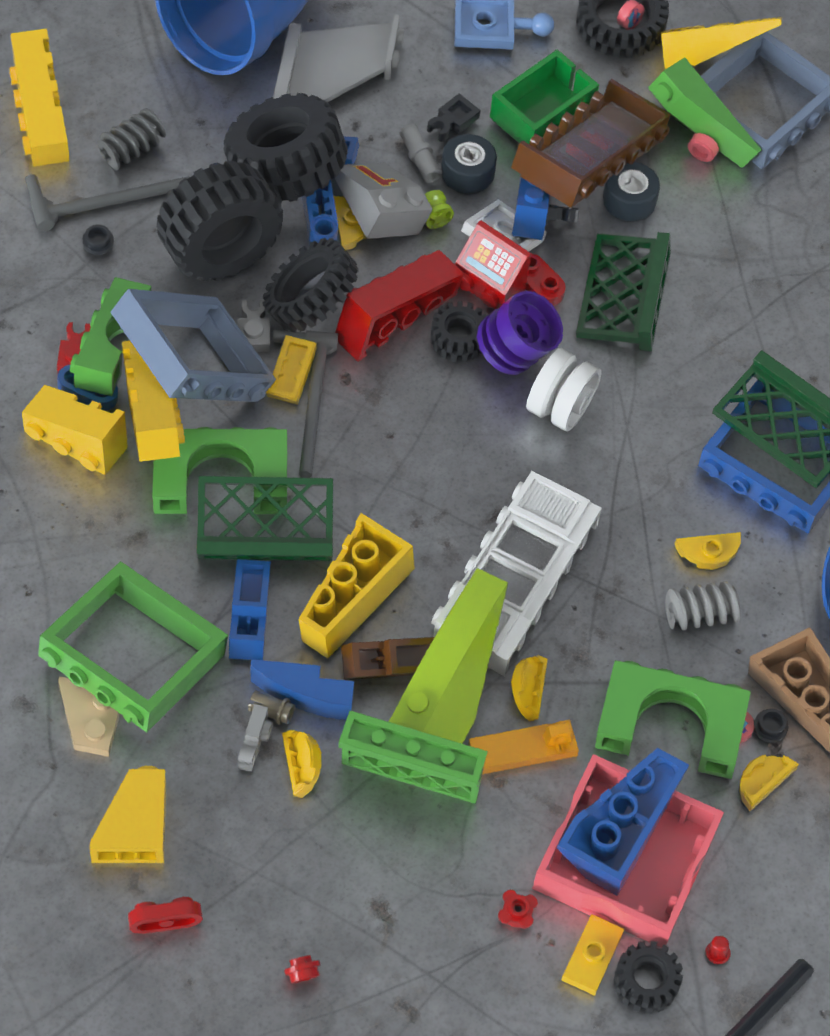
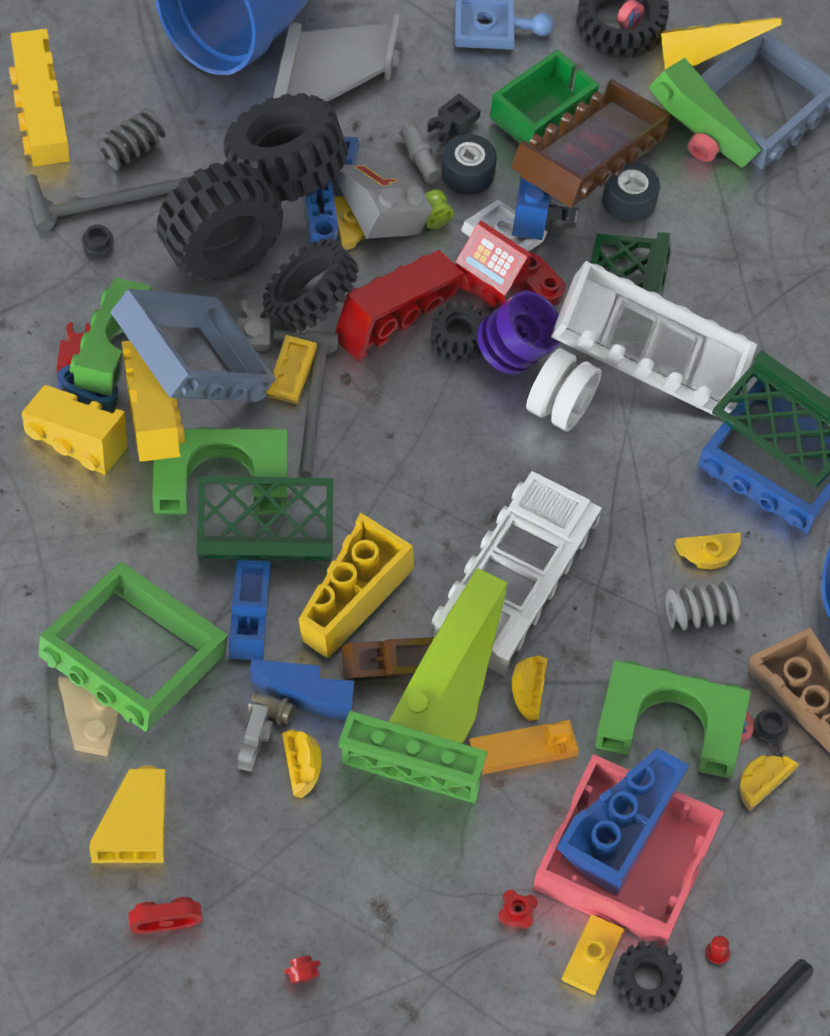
none -> window [551,261,757,416]

